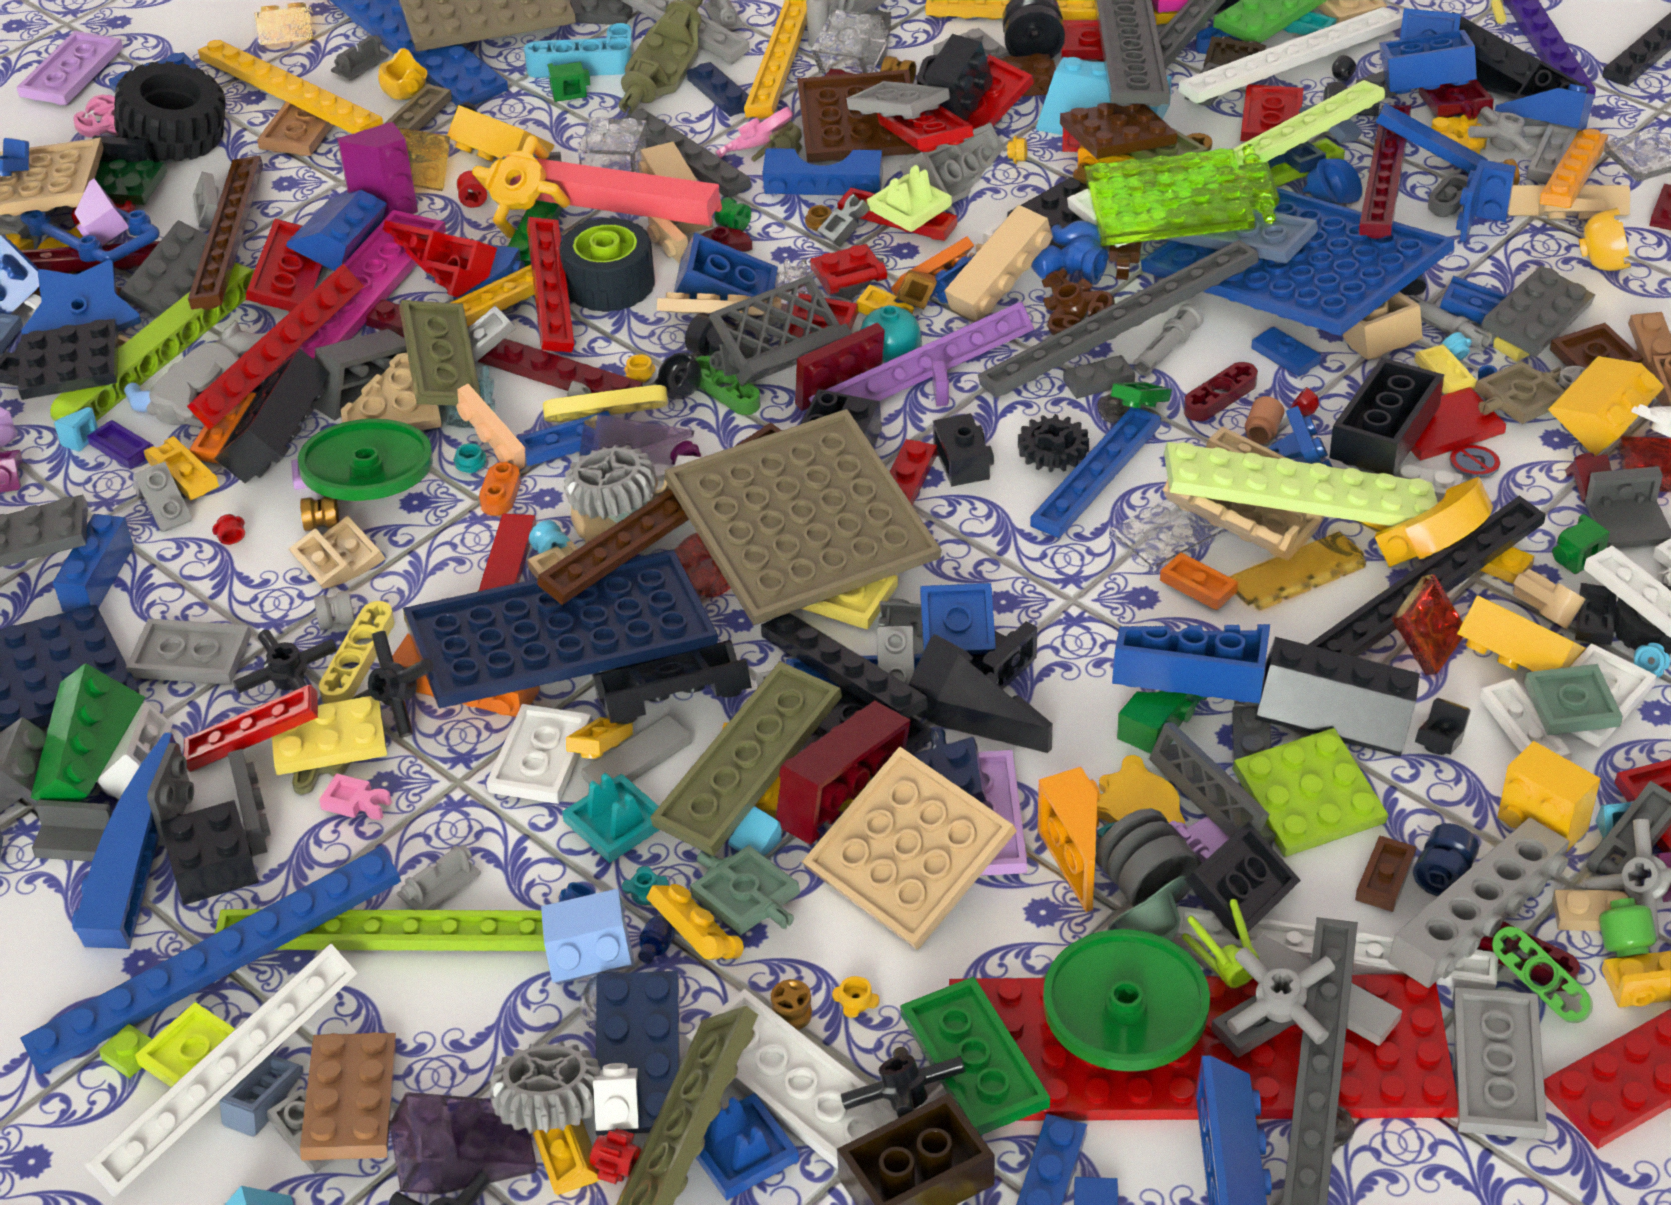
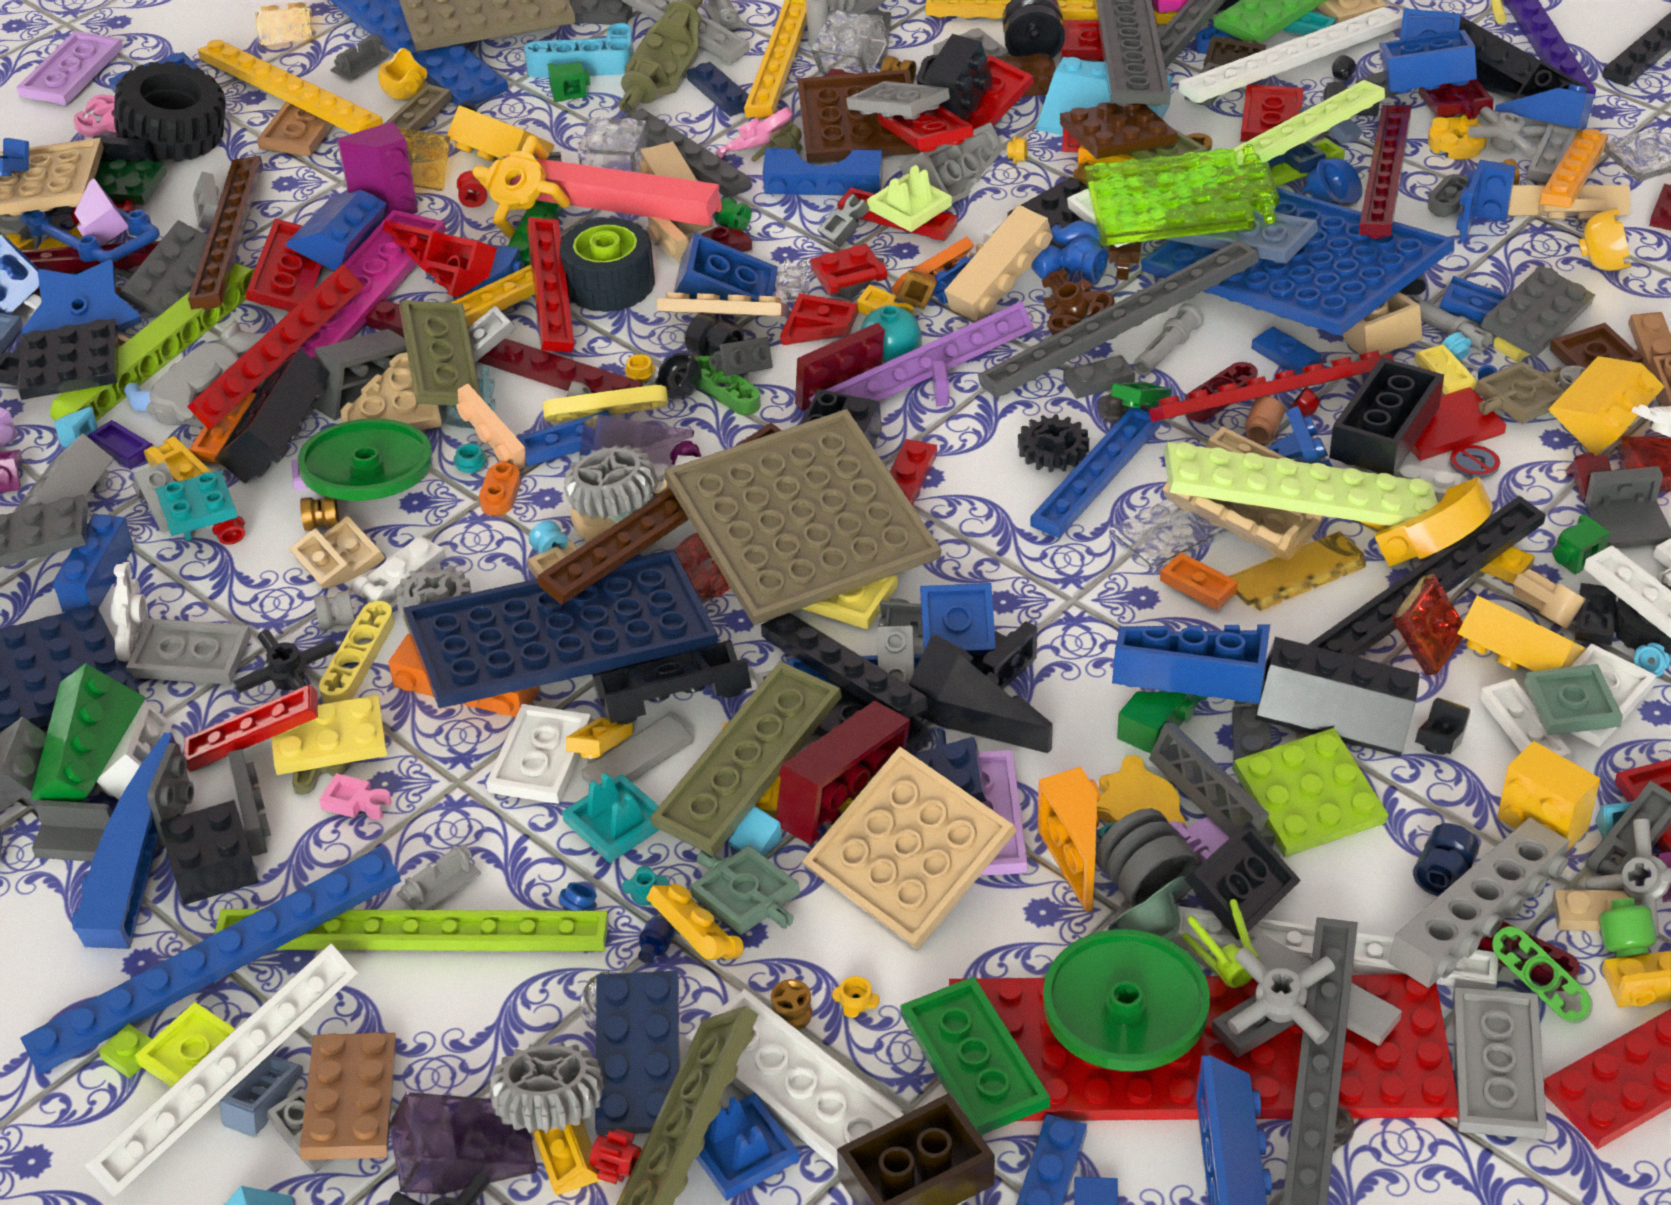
black bar [352,631,433,738] -> none
red tile [478,513,537,591] -> none
light blue slope [541,888,635,984] -> none
white bracket [593,1063,639,1131] -> none
dark grey fence [709,275,852,387] -> none
pearl gold plate [805,205,832,232] -> none
black bar [841,1047,966,1118] -> none
black brick [933,413,994,487] -> none
reddish brown plate [1355,835,1417,912] -> none
blue tile [1376,103,1488,173] -> none
none -> light grey slope [14,433,114,512]
none -> white animal [111,562,148,664]
none -> teal plate [155,470,238,541]
none -> white plate [353,535,446,604]
none -> light grey gear [395,564,472,617]
none -> red plate [1149,350,1393,422]

